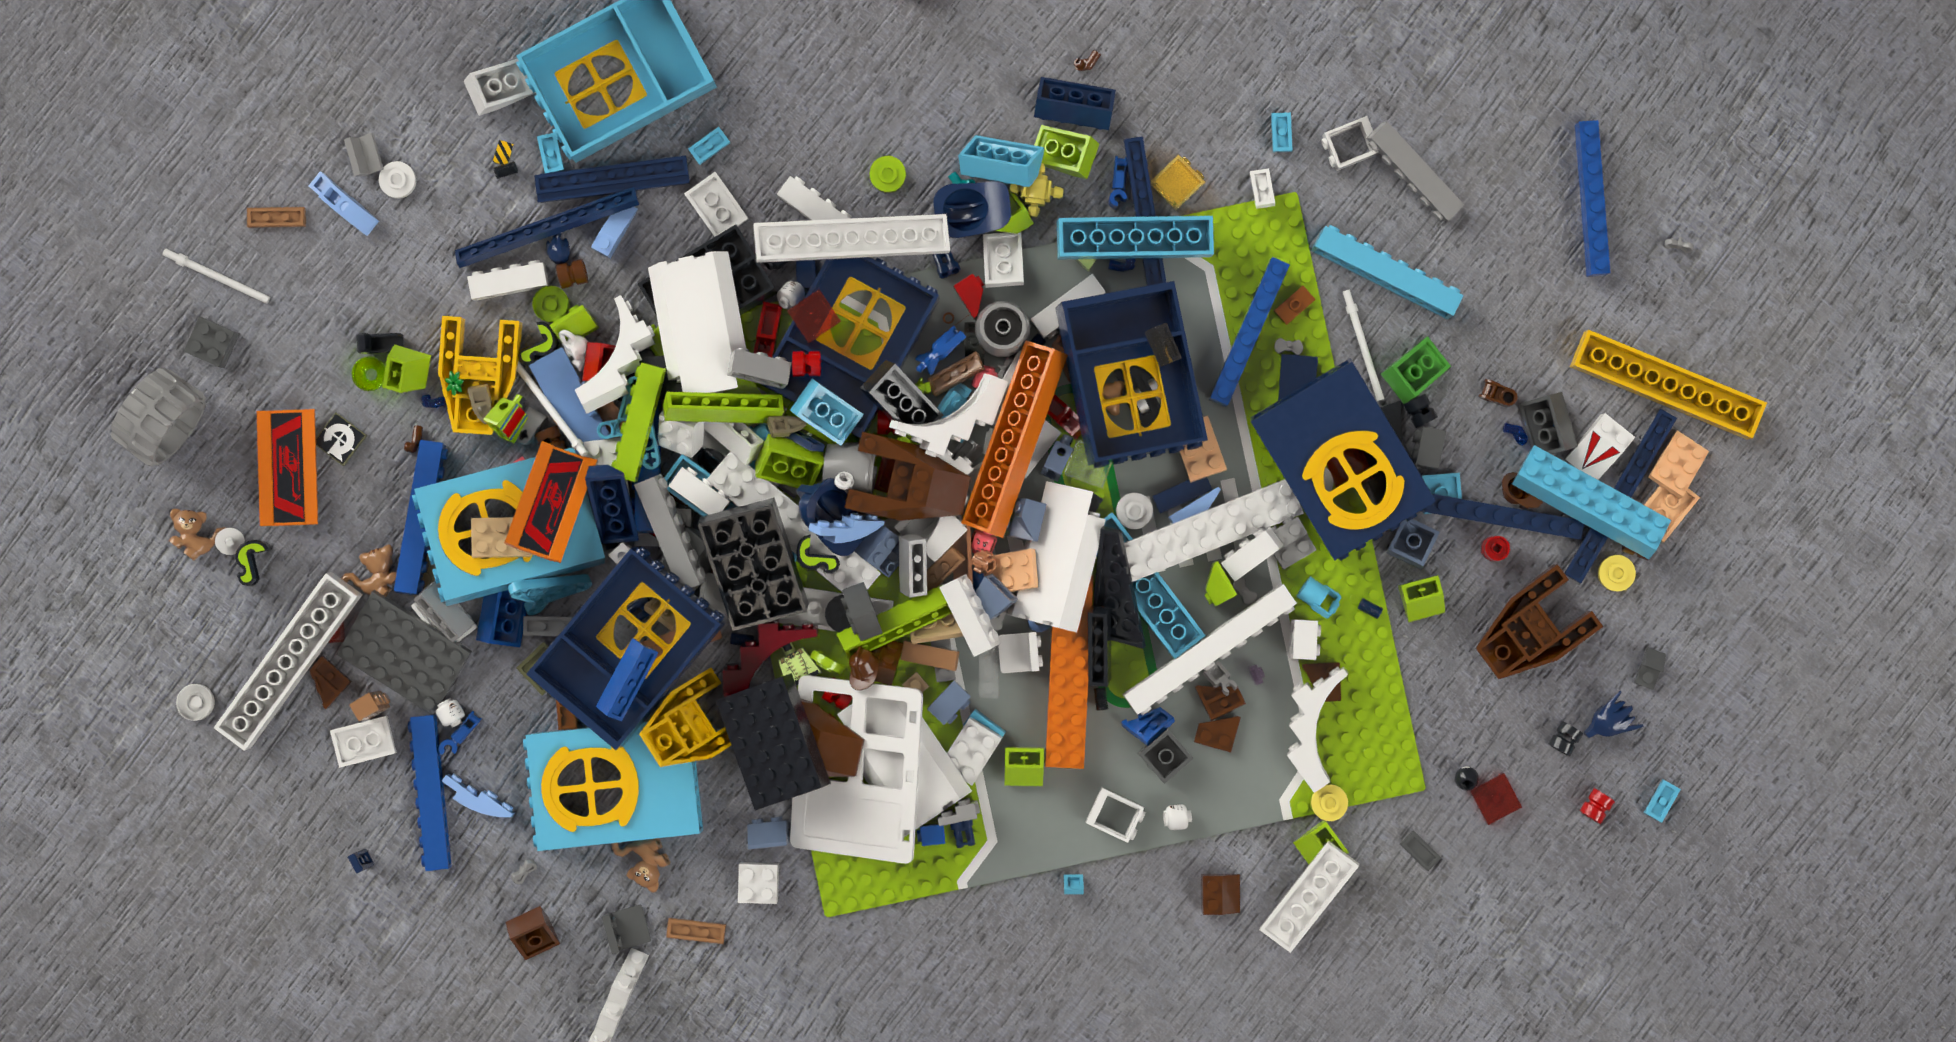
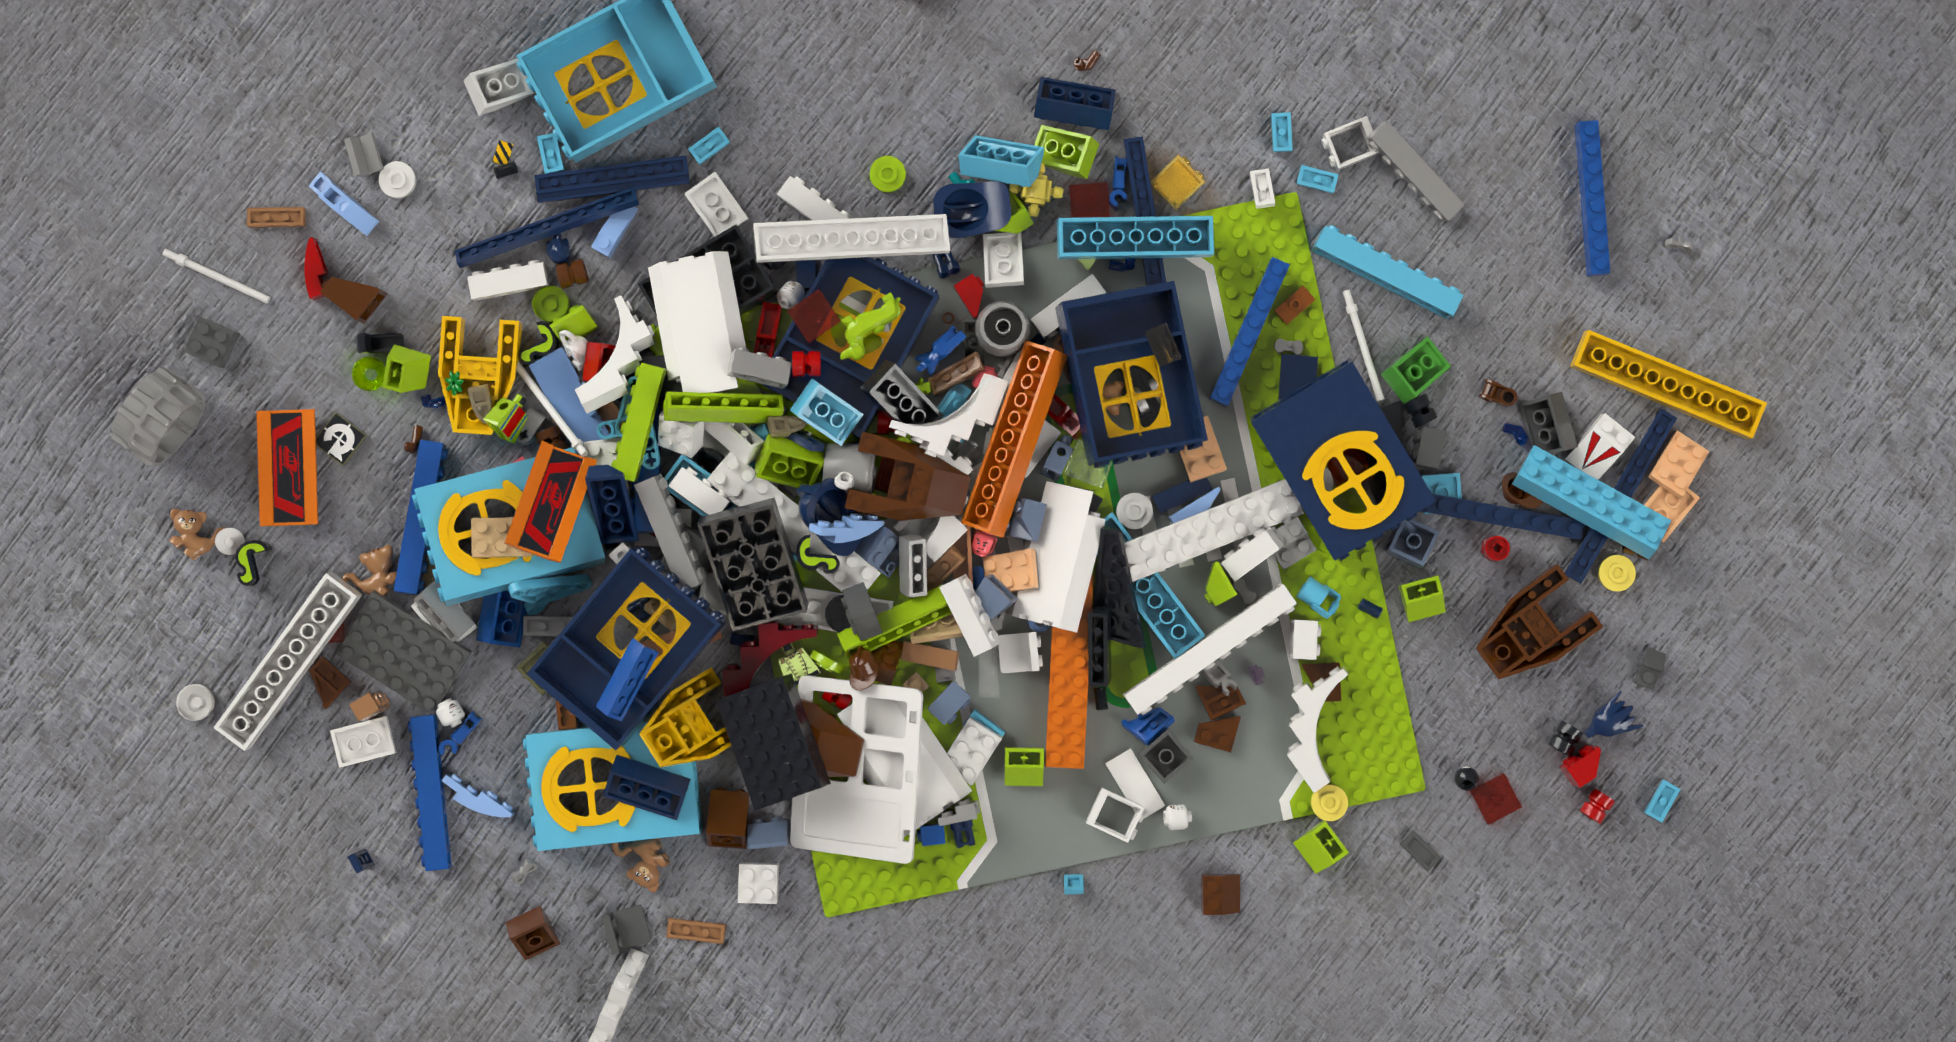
nougat gear [971,550,995,575] -> none
white plate [1259,841,1359,953] -> none
none -> red slope [304,237,329,301]
none -> reddish brown slope [320,277,387,324]
none -> dark blue slope [603,755,691,820]
none -> reddish brown slope [706,788,750,849]
none -> lime animal [840,292,901,360]
none -> clear red plate [1069,183,1110,218]
none -> white sticker [1105,748,1165,819]
none -> medium azure plate [1296,165,1339,194]
none -> red slope [1559,744,1601,788]

